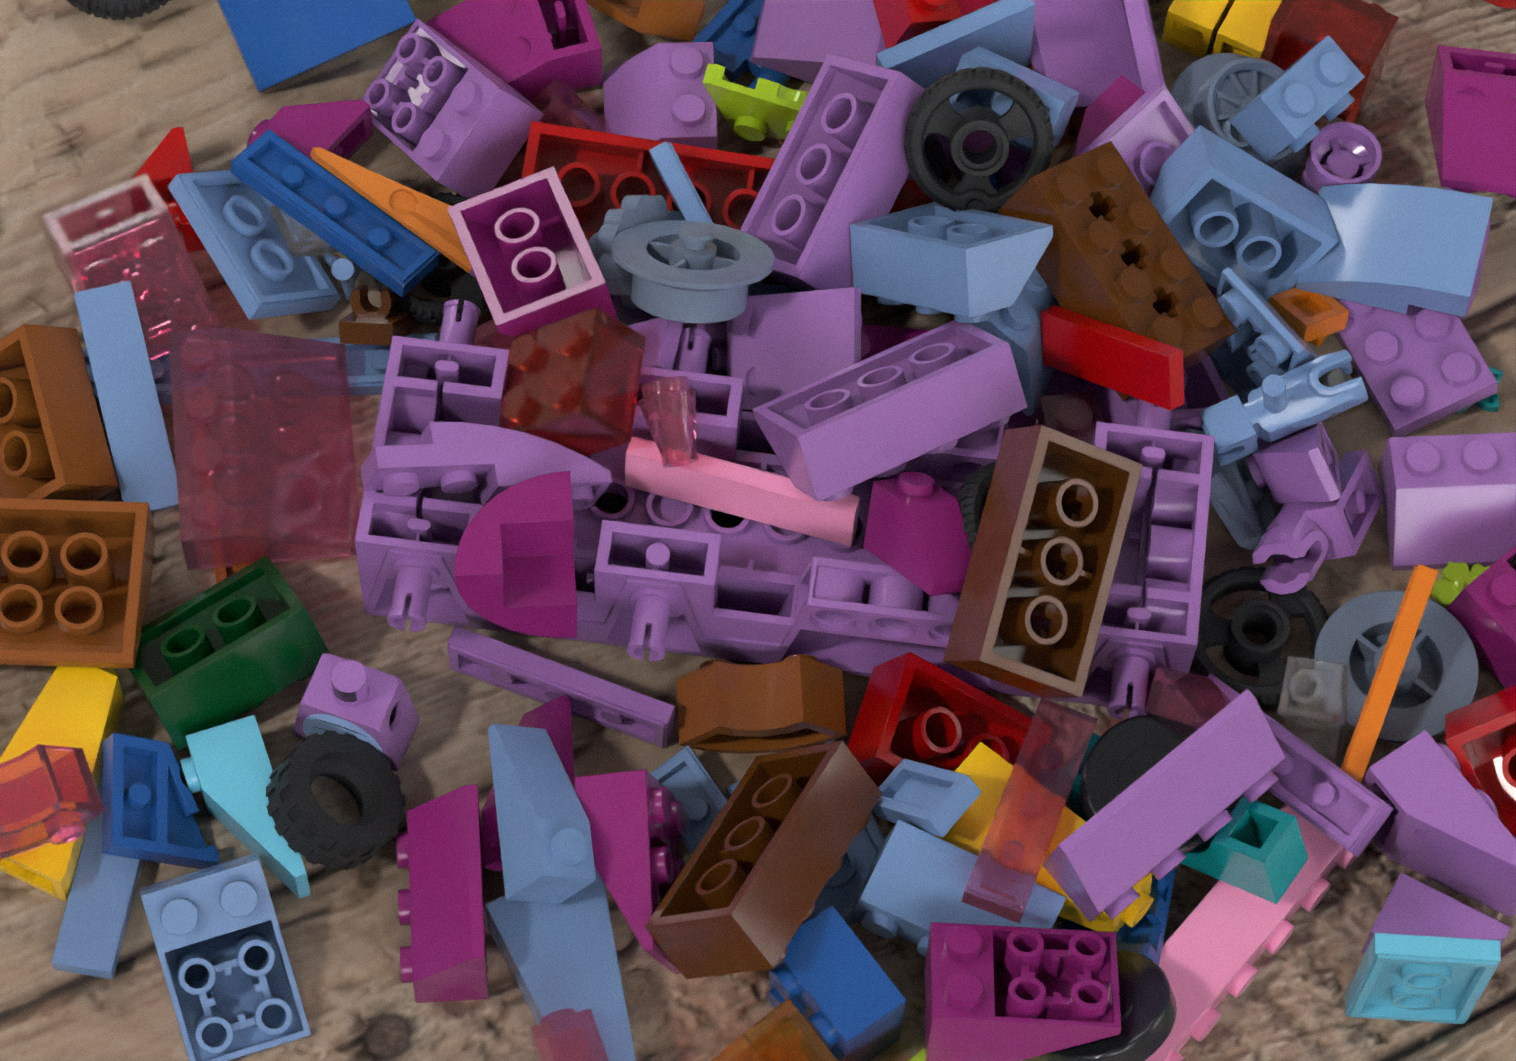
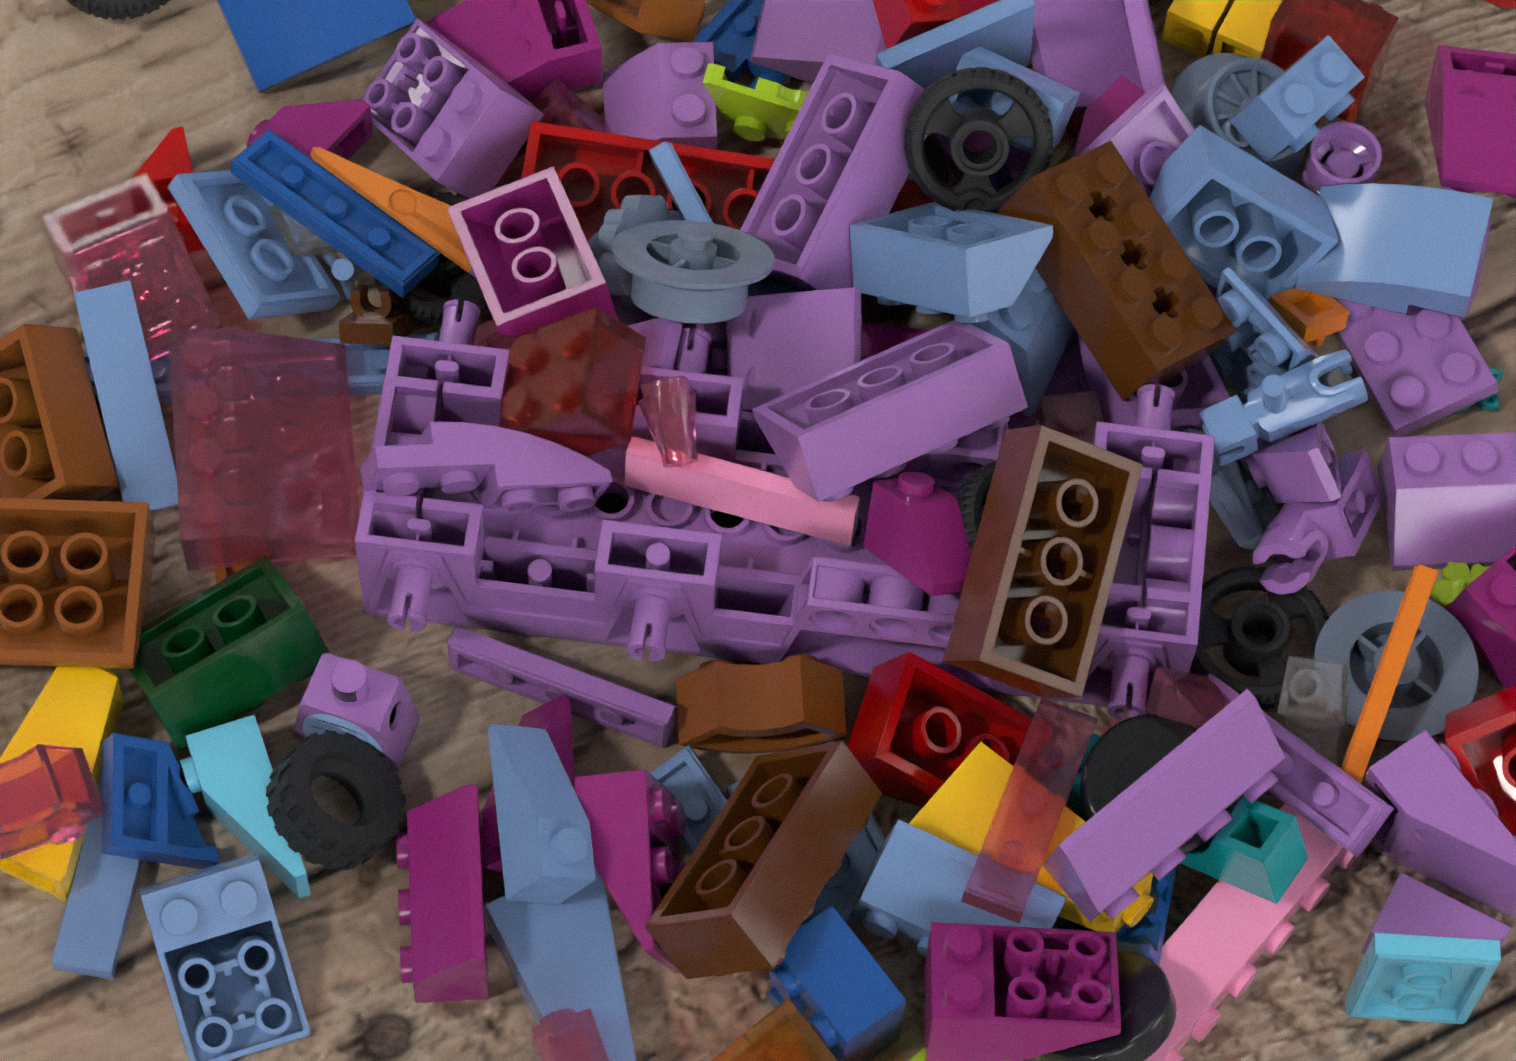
magenta brick [454,471,577,638] -> none
medium blue tile [872,759,982,837] -> none
red tile [1040,305,1185,411] -> none

